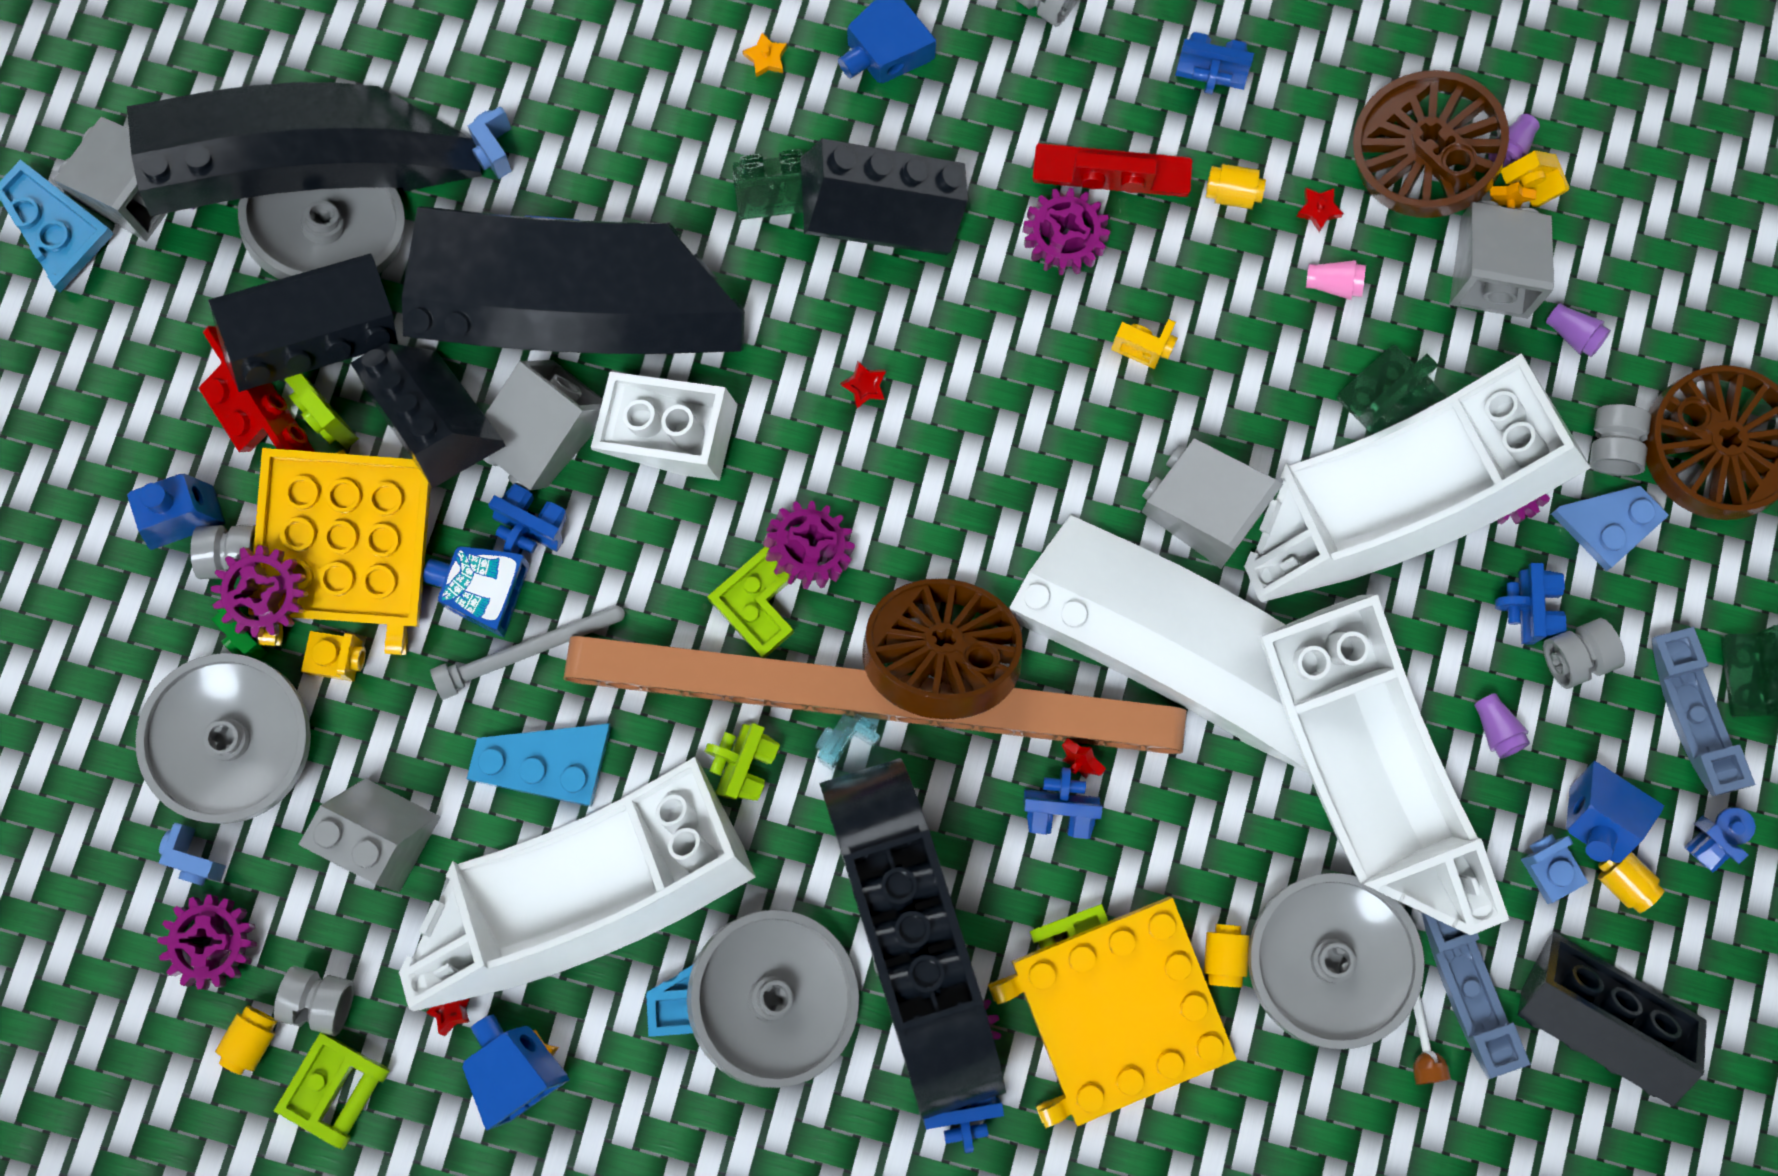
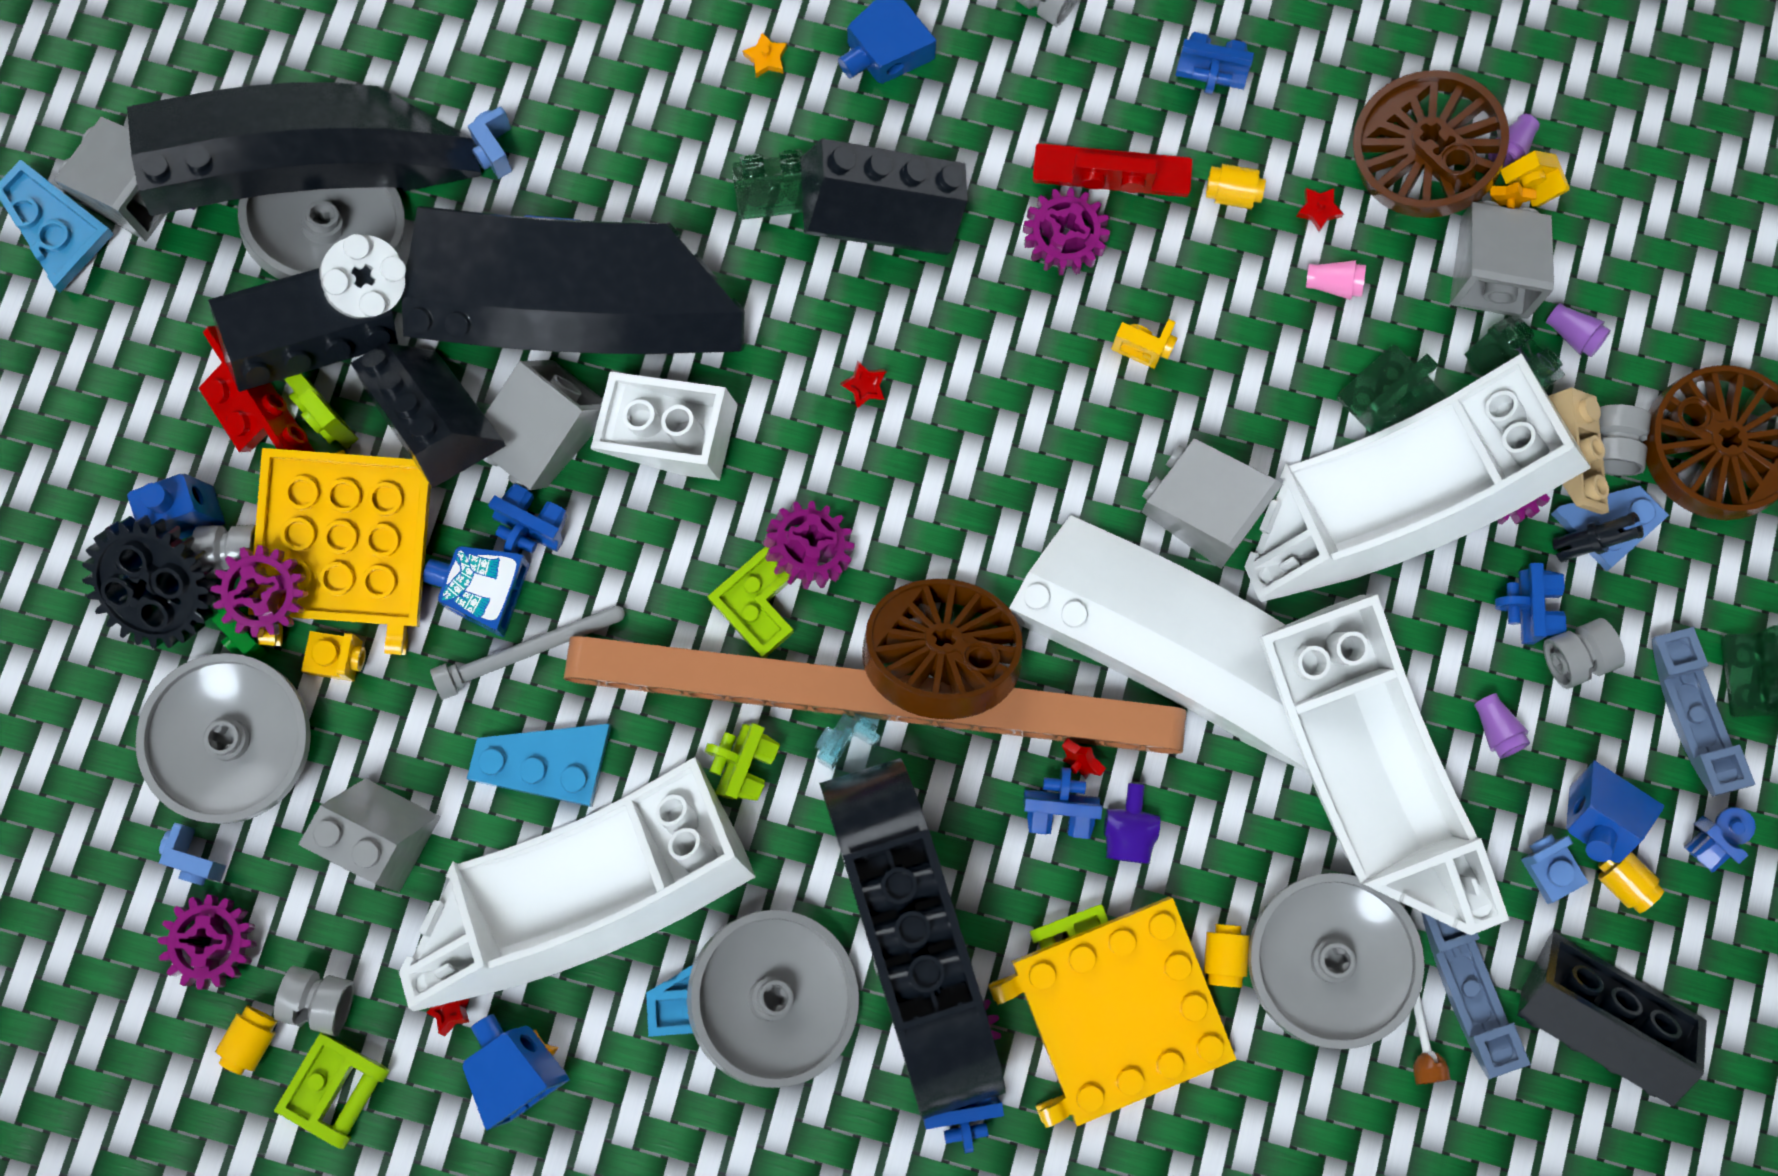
none -> black gear [82,515,218,649]
none -> white plate [319,234,406,319]
none -> dark purple piece [1104,783,1160,864]
none -> clear green bracket [1464,317,1565,391]
none -> tan slope [1548,387,1609,515]
none -> black pin [1553,512,1644,563]

